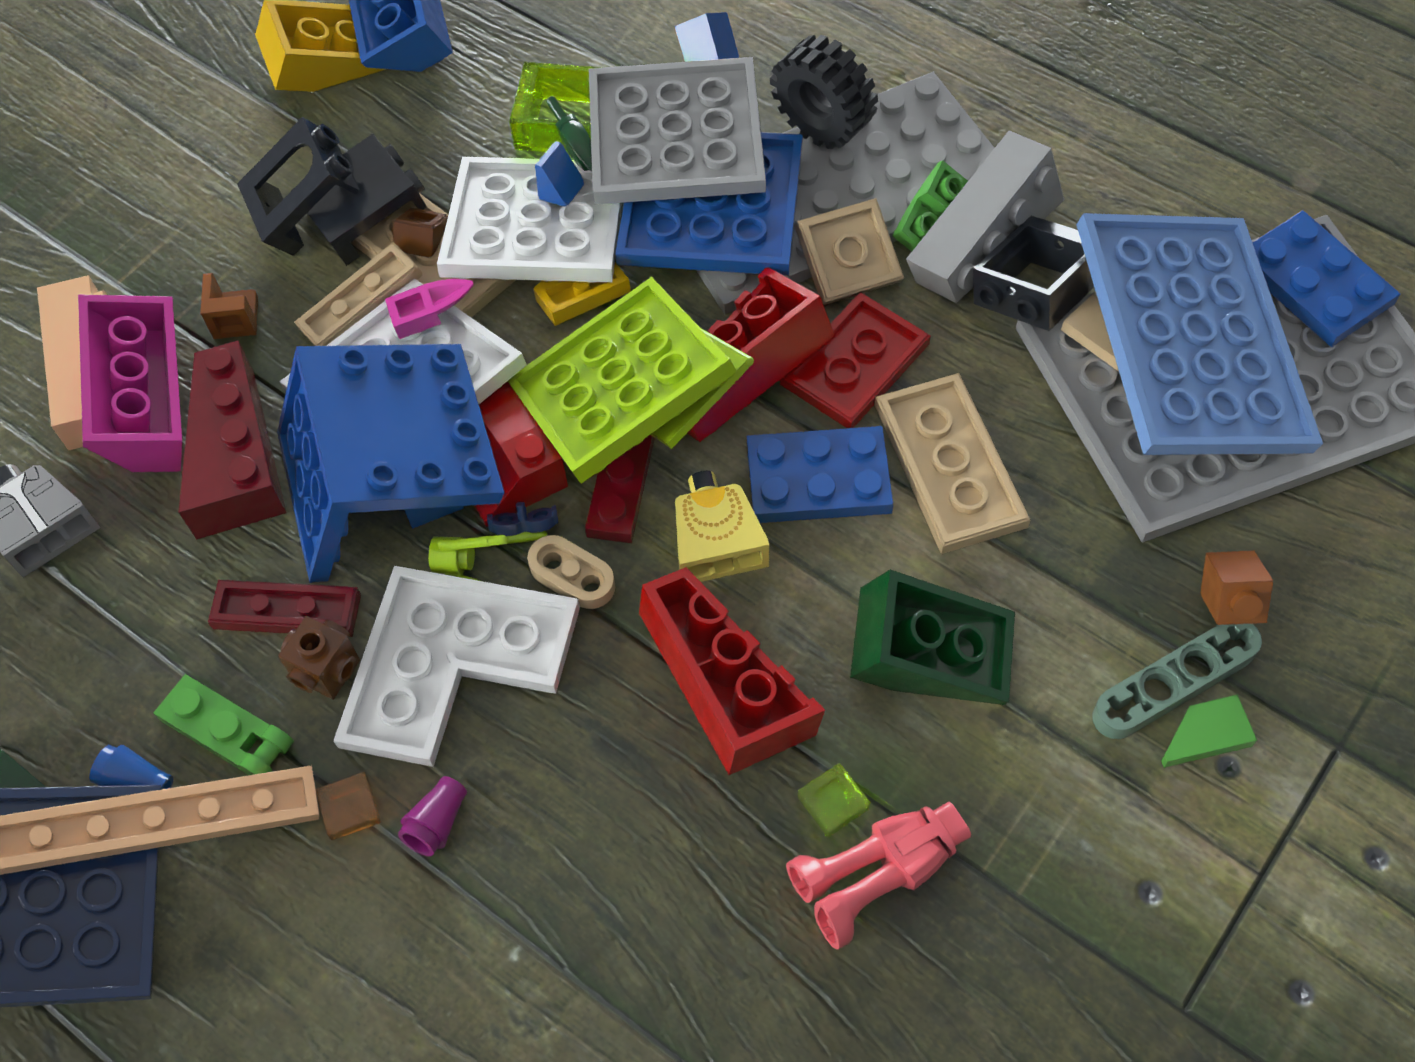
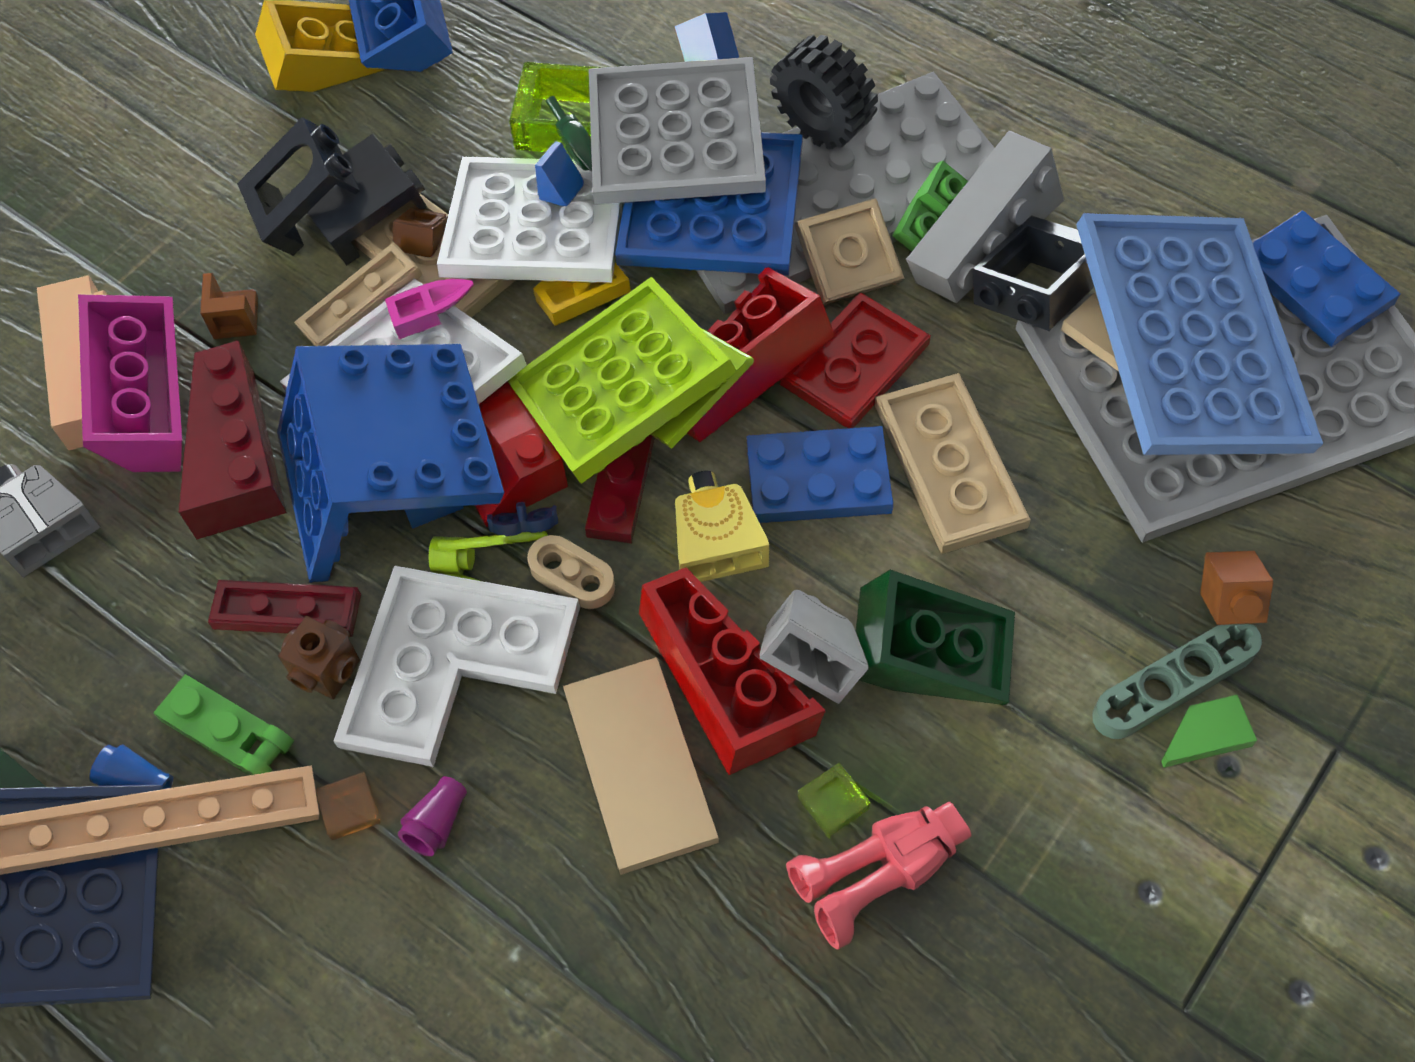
none -> tan tile [563,657,719,875]
none -> light grey torso [759,590,869,704]

